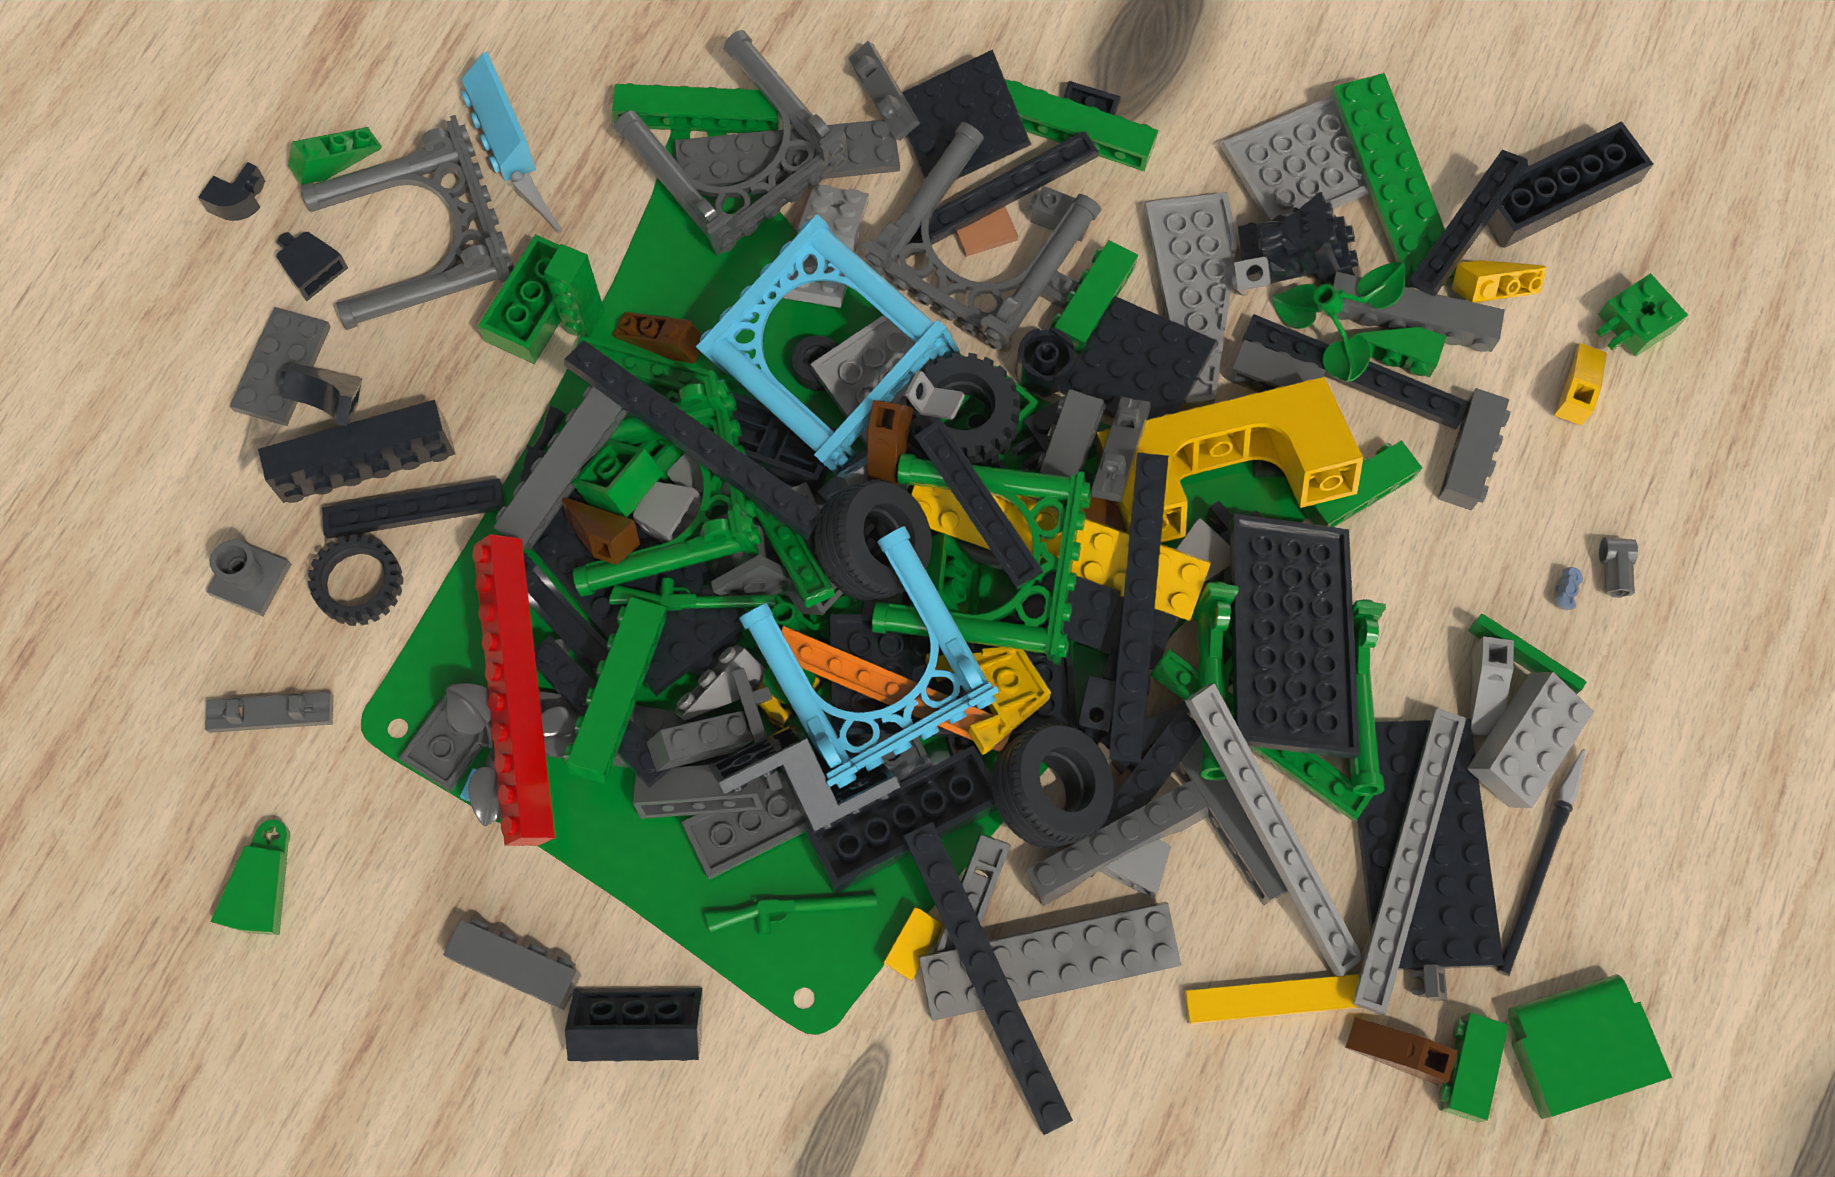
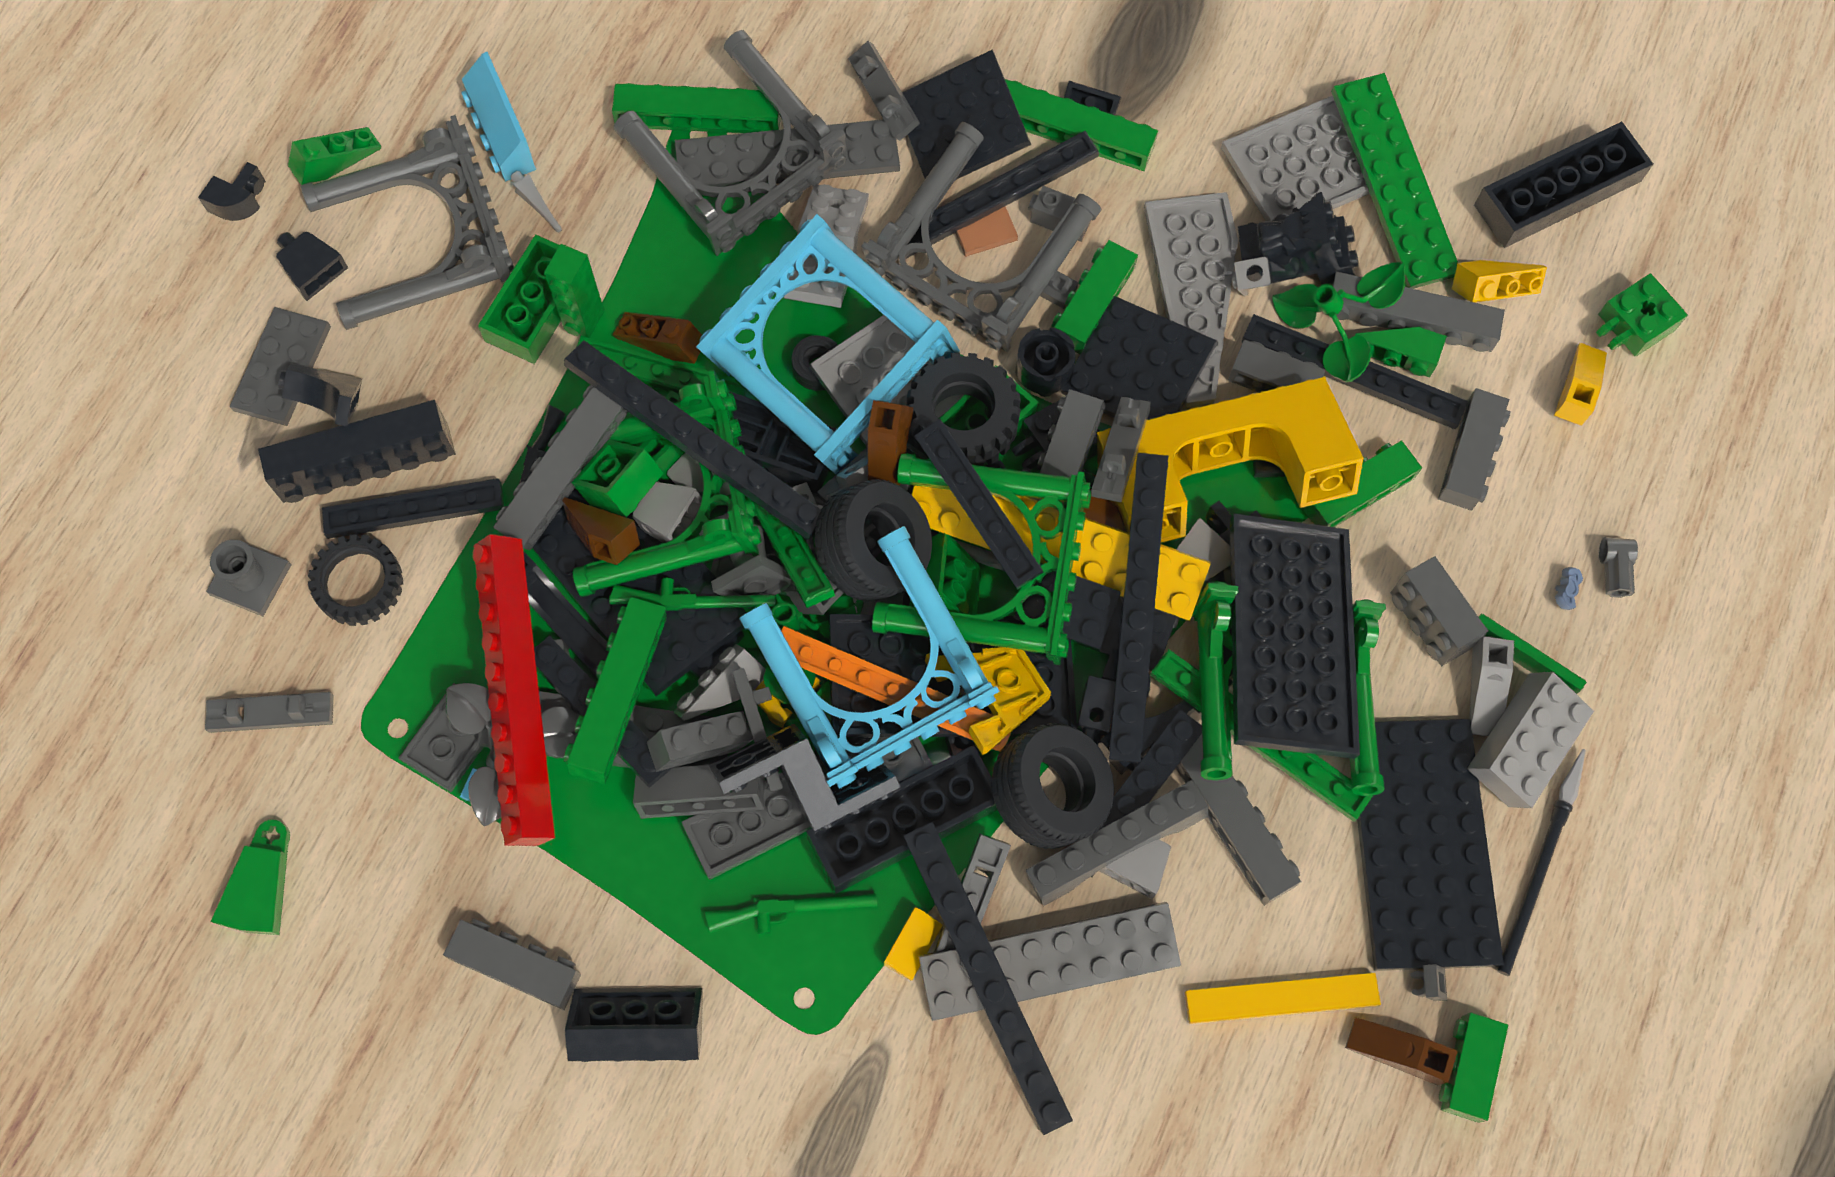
light grey bracket [905,371,965,420] -> none
light grey plate [1184,684,1363,976] -> none
light grey plate [1352,708,1466,1015] -> none
black plate [1409,149,1528,296] -> none
green piece [1508,974,1672,1119] -> none
none -> dark grey brick [1390,556,1488,667]

